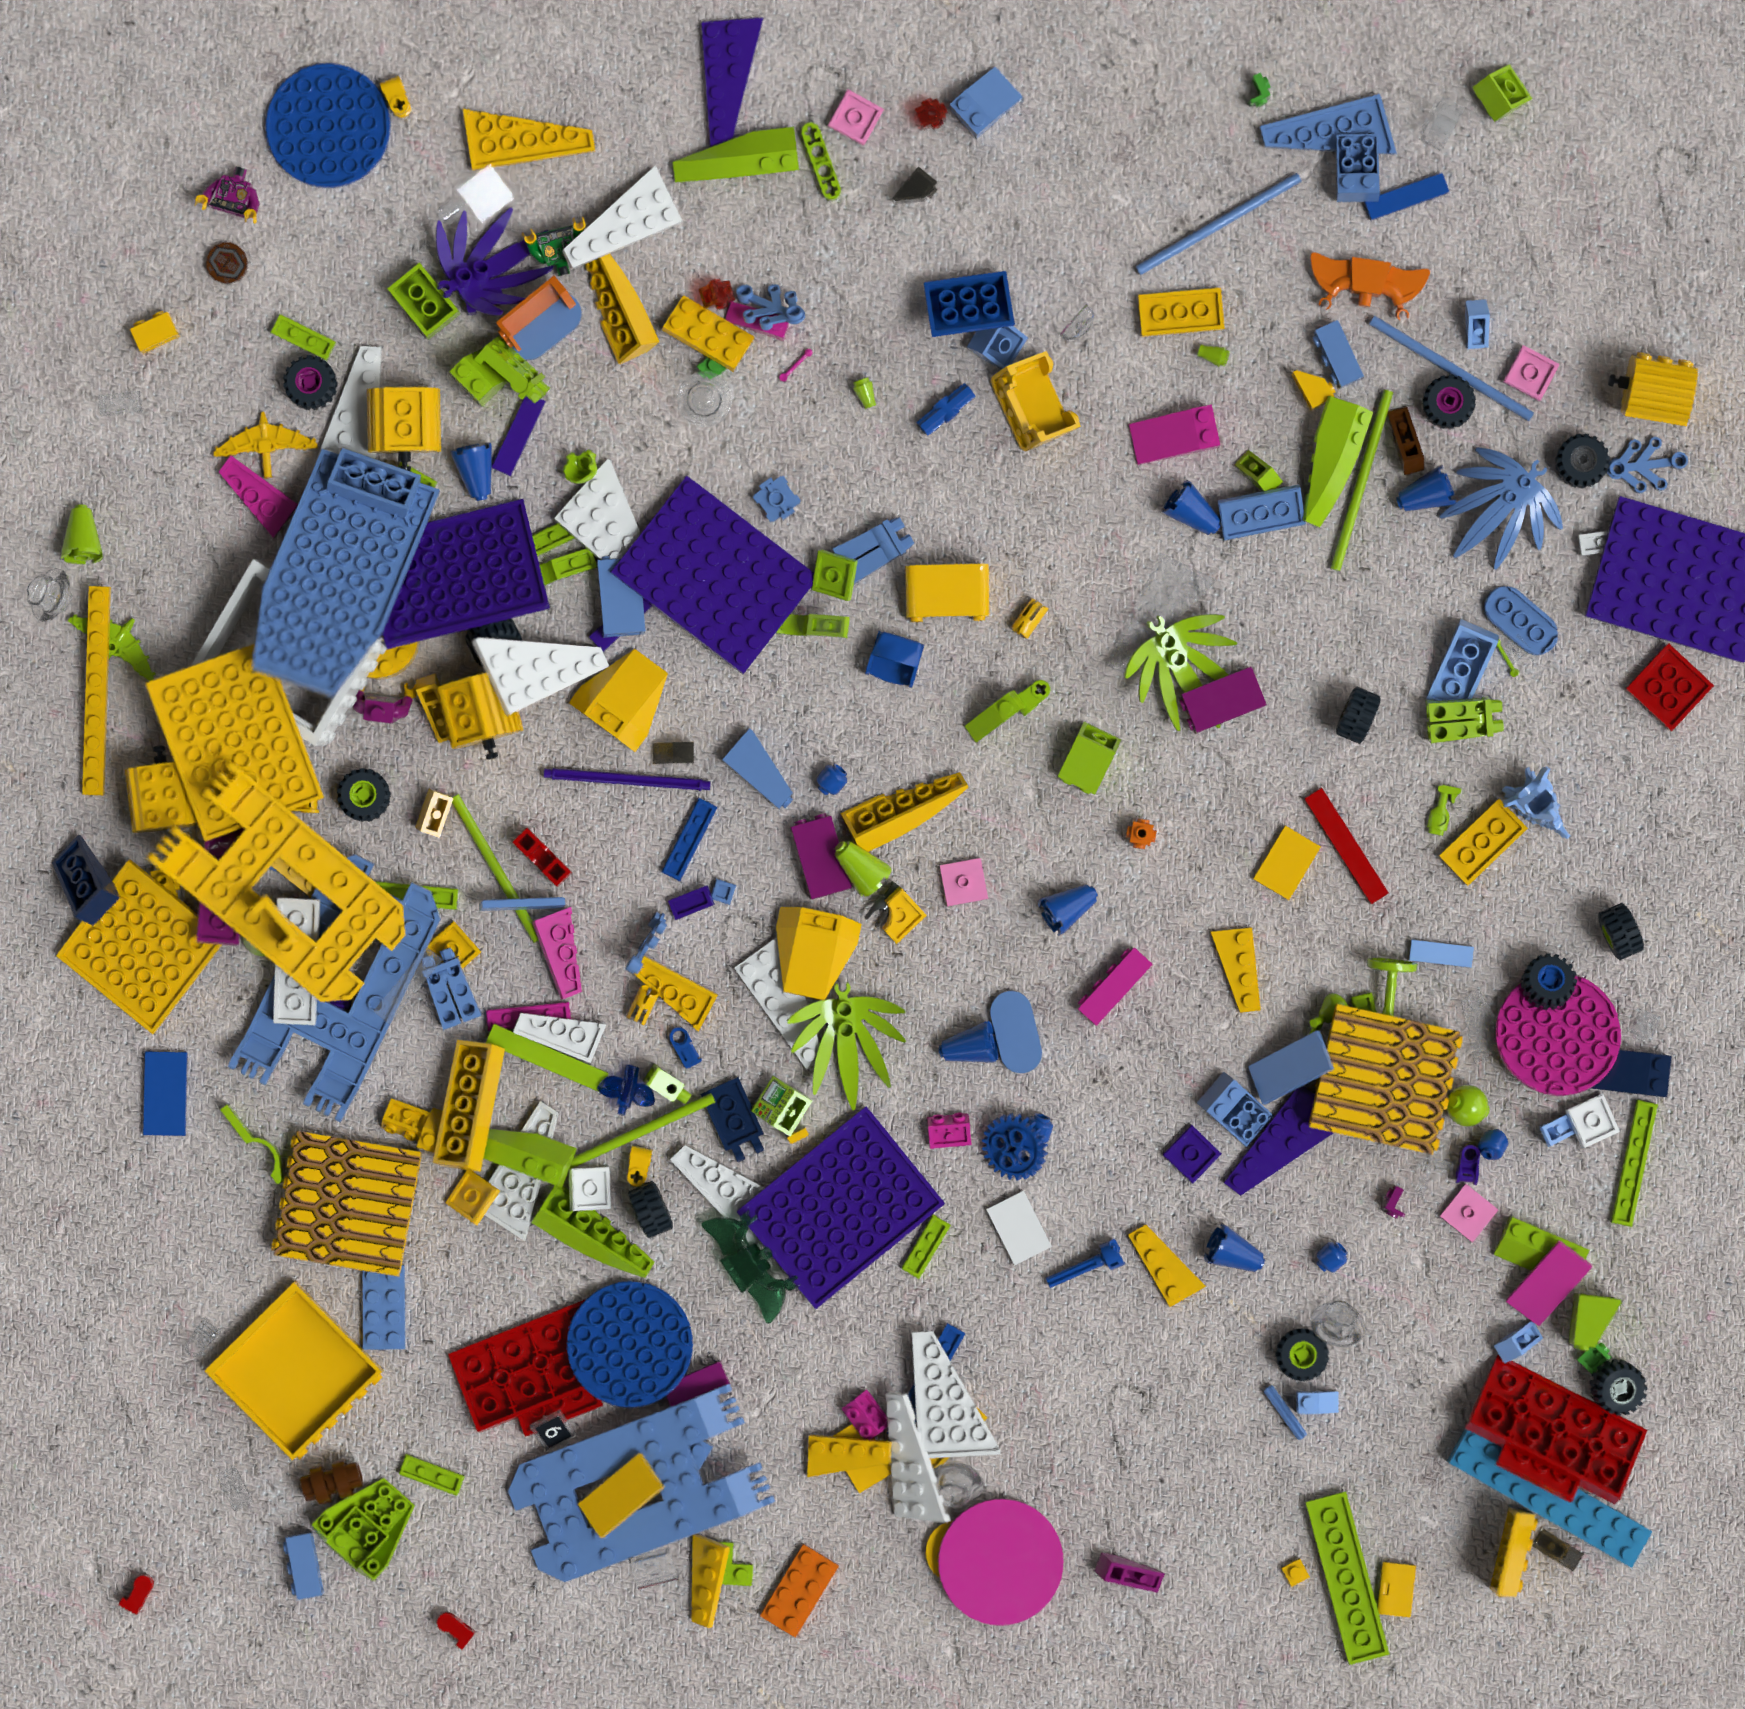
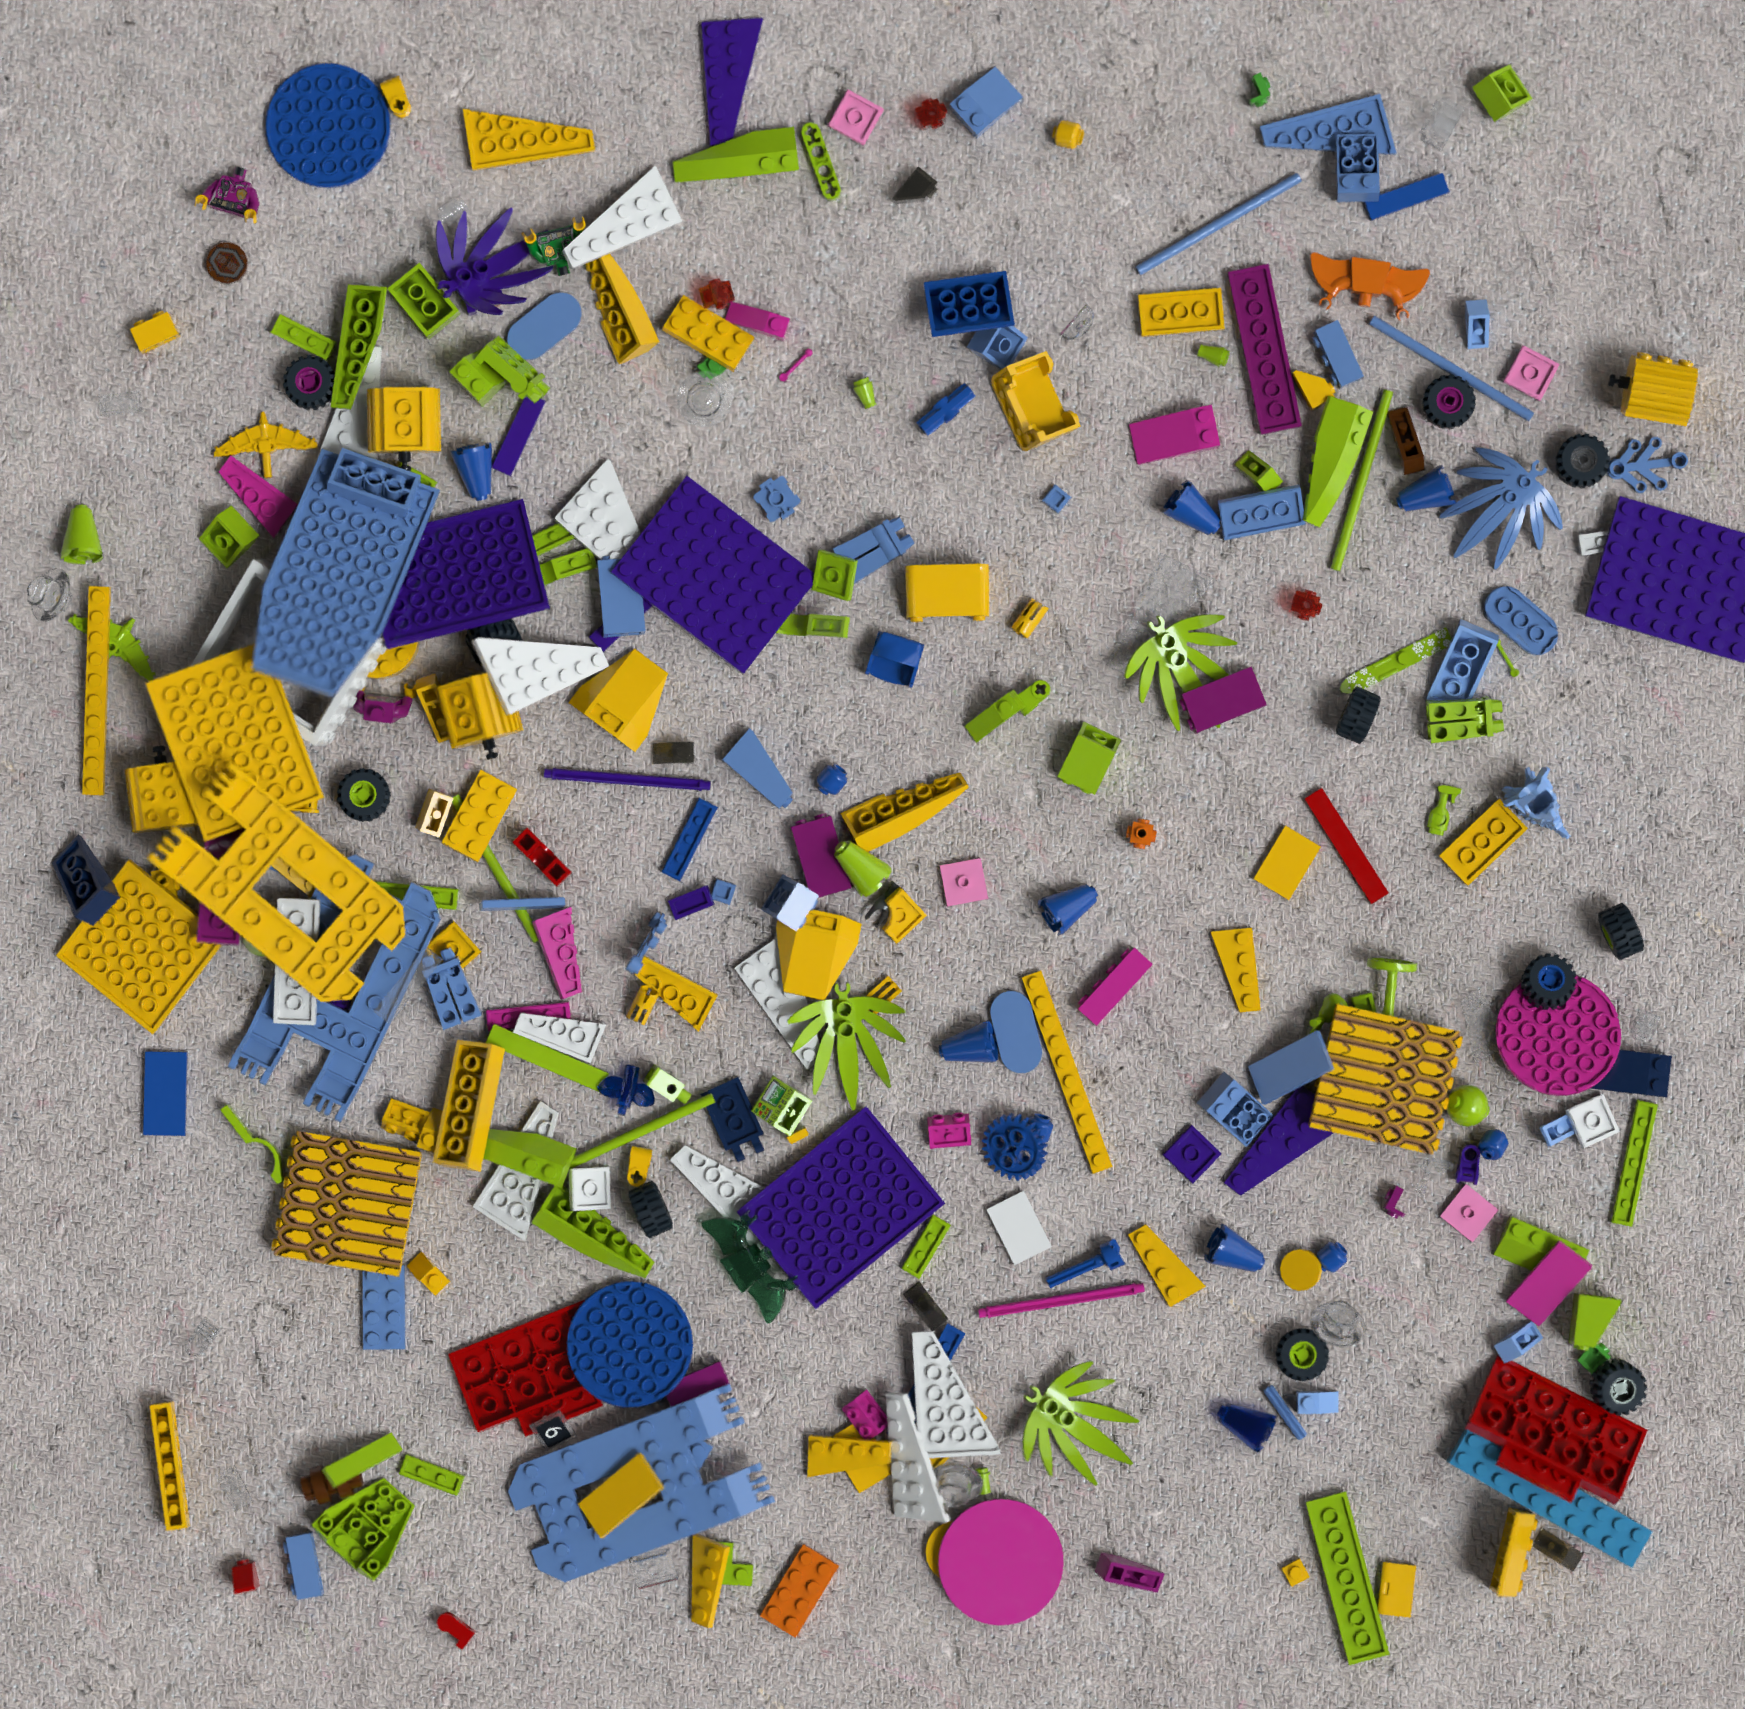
red leg [118,1574,154,1615] -> none
yellow panel [205,1281,384,1461] -> none
yellow panel [249,894,299,948] -> none
yellow tile [445,1170,500,1225] -> none
clear tile [456,164,515,223] -> none
orange panel [496,275,576,352] -> none
lime hair [563,449,598,484] -> none
blue piece [670,1028,702,1069] -> none
medium blue plant [736,284,805,330] -> none
light blue tile [1409,940,1474,968] -> none
red plate [1625,643,1715,731] -> none
none -> yellow brick [150,1401,190,1531]
none -> lime slope [199,505,260,569]
none -> red slope [232,1559,260,1595]
none -> lime tile [322,1432,403,1488]
none -> lime wedge [330,284,387,410]
none -> yellow slope [407,1251,450,1296]
none -> yellow plate [441,770,517,863]
none -> slope [761,874,819,931]
none -> yellow tile [866,976,902,1014]
none -> clear smoke slope [903,1281,948,1331]
none -> lime pin [974,1467,991,1495]
none -> dark pink piece [978,1283,1145,1318]
none -> yellow plate [1022,971,1113,1174]
none -> lime plant [1022,1361,1139,1486]
none -> medium blue tile [1042,484,1071,514]
none -> yellow head [1052,120,1084,149]
none -> clear blue cone [1216,1403,1277,1454]
none -> magenta plate [1227,264,1302,435]
none -> yellow tile [1280,1249,1322,1291]
none -> clear red brick [1289,590,1323,621]
none -> lime piece [1339,627,1452,694]

